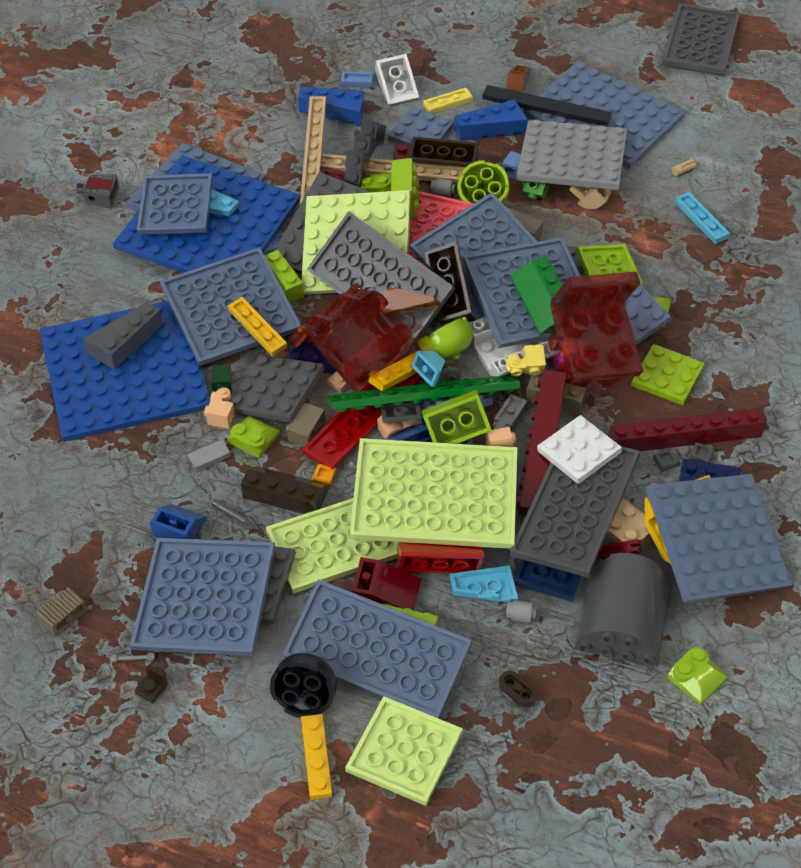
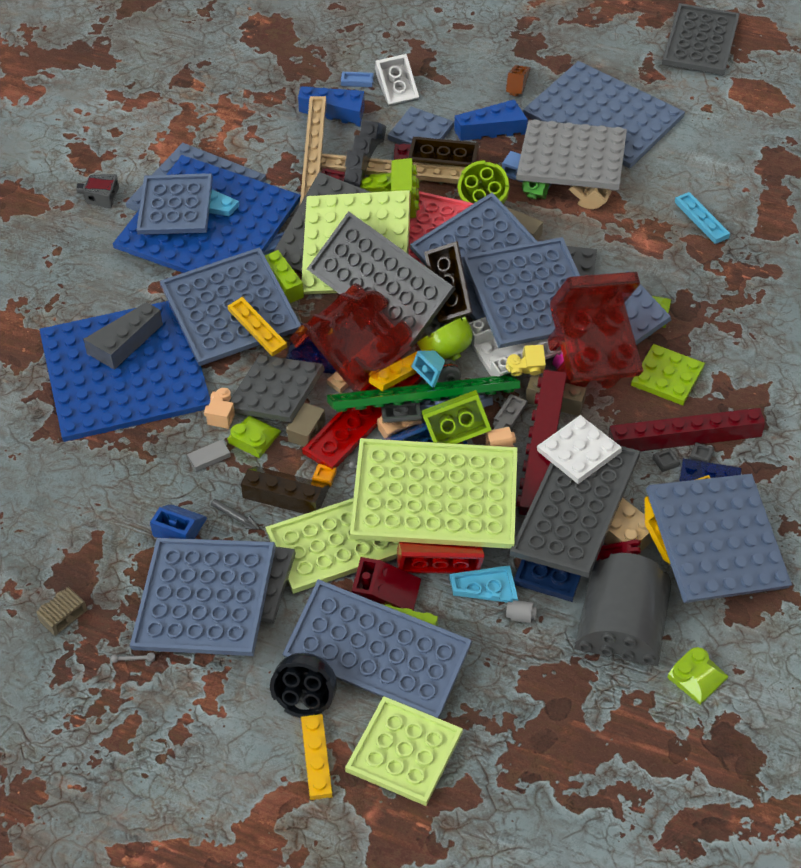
dark brown bracket [135,665,168,704] -> none
dark green brick [211,364,232,394] -> none
slope [380,287,441,318] -> none
light yellow tile [423,88,473,114] -> none
light grey brick [431,178,456,197] -> none
black tile [482,85,612,127] -> none
dark brown plate [499,671,537,707] -> none
green slope [510,256,578,335] -> none
lime plate [576,244,643,292] -> none
tan piece [671,159,696,176] -> none

